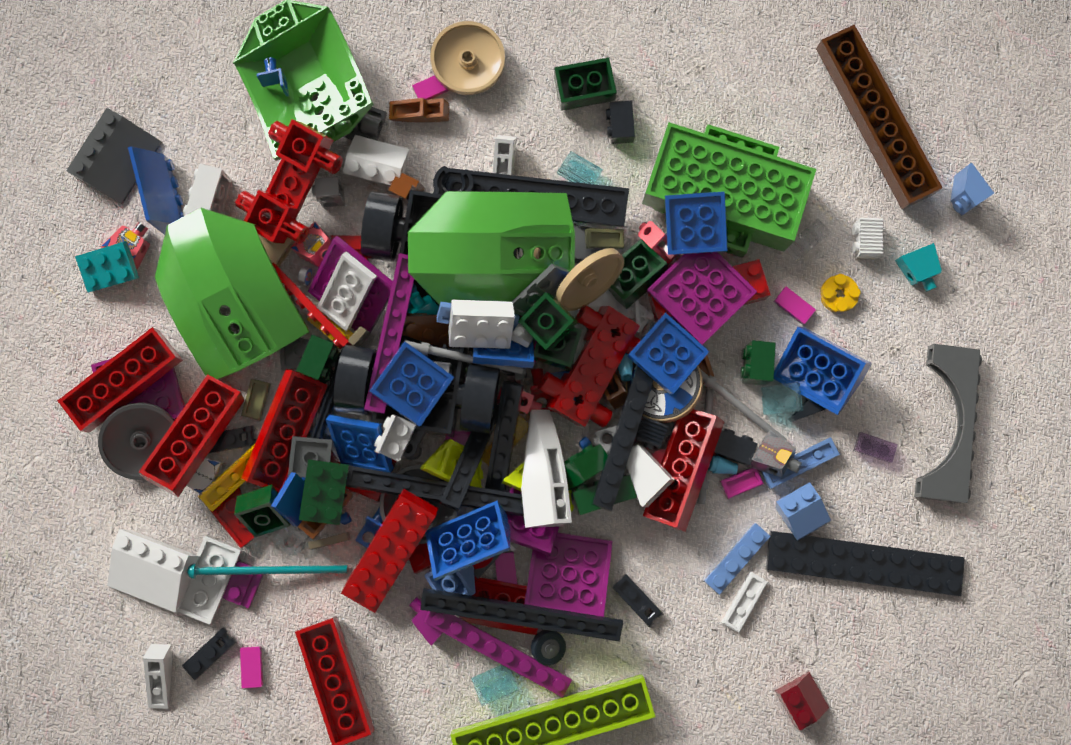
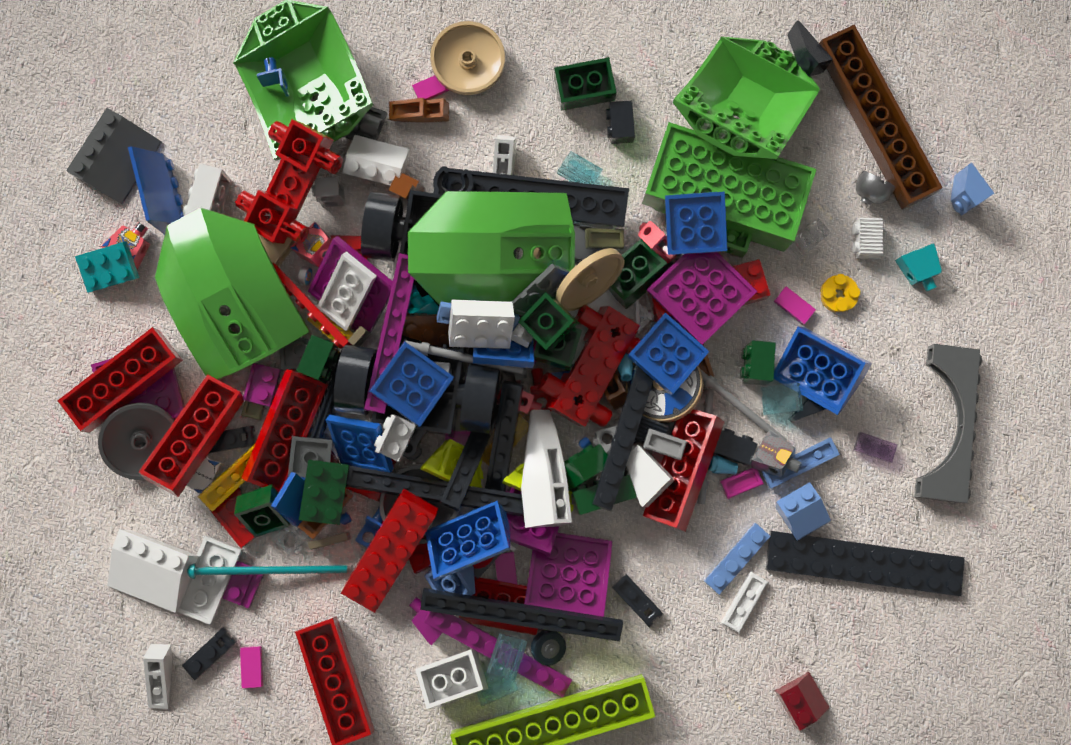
none -> magenta plate [243,363,282,407]
none -> white brick [415,650,489,709]
none -> clear light blue plate [486,633,527,680]
none -> light grey tile [643,429,687,460]
none -> bright green wedge [673,36,820,159]
none -> black slope [787,20,833,77]
none -> flat silver cylinder [856,171,896,206]

